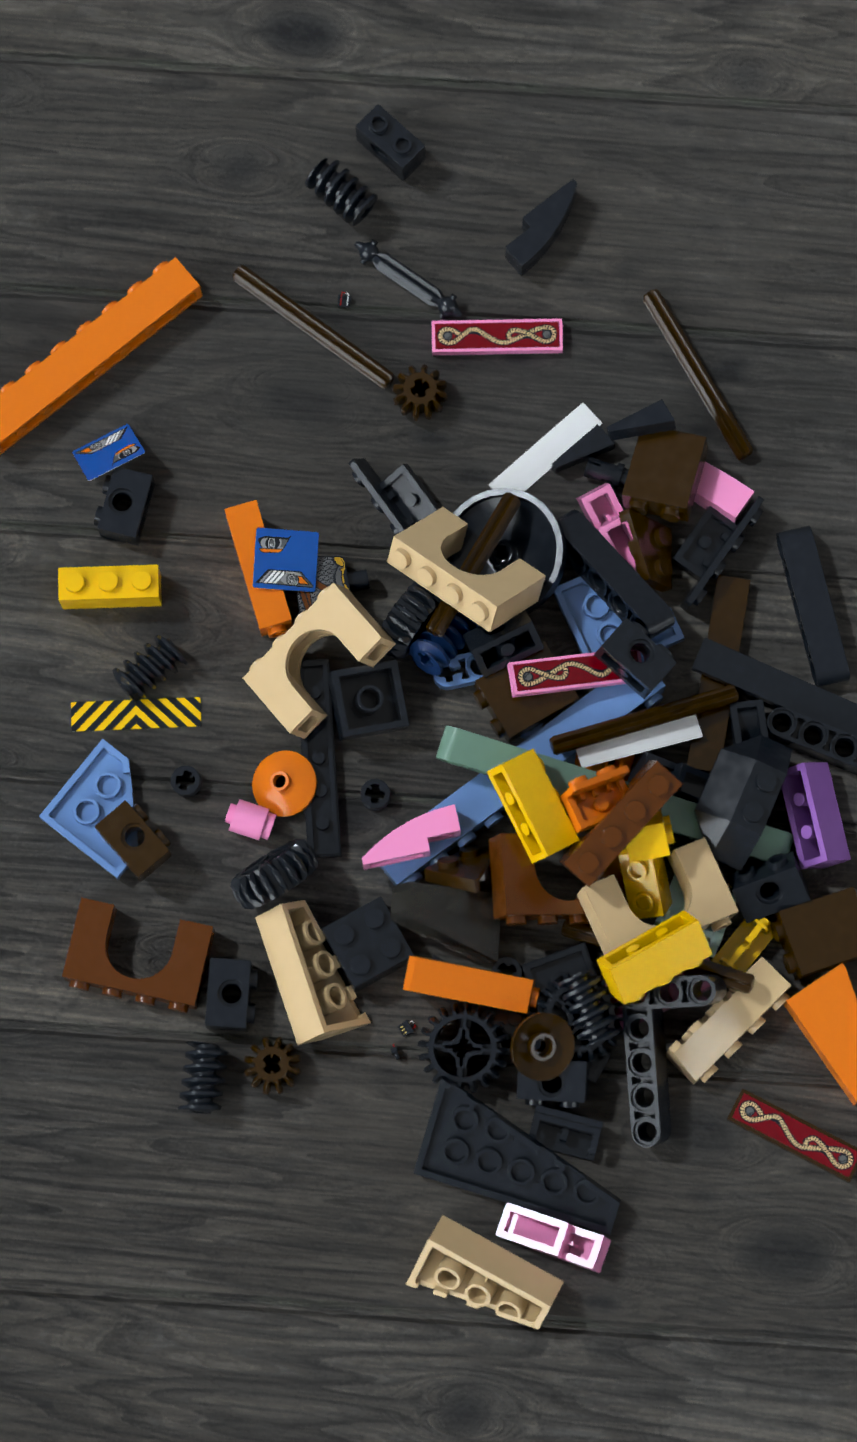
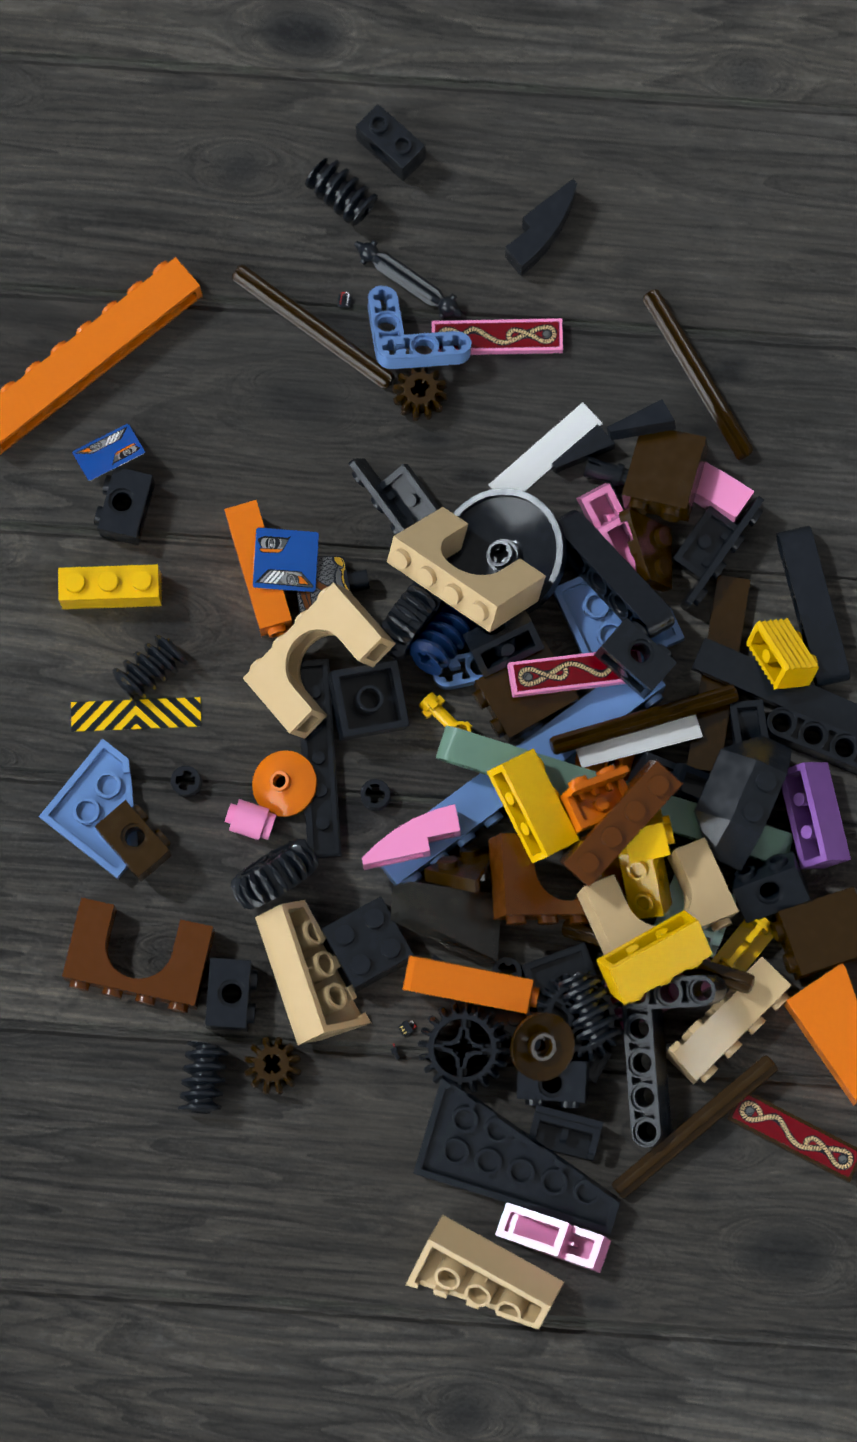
dark brown axle [426,492,521,637] -> none
none -> medium blue beam [367,286,472,369]
none -> yellow bar [419,692,473,732]
none -> dark brown axle [612,1055,778,1198]
none -> yellow brick [746,618,819,689]

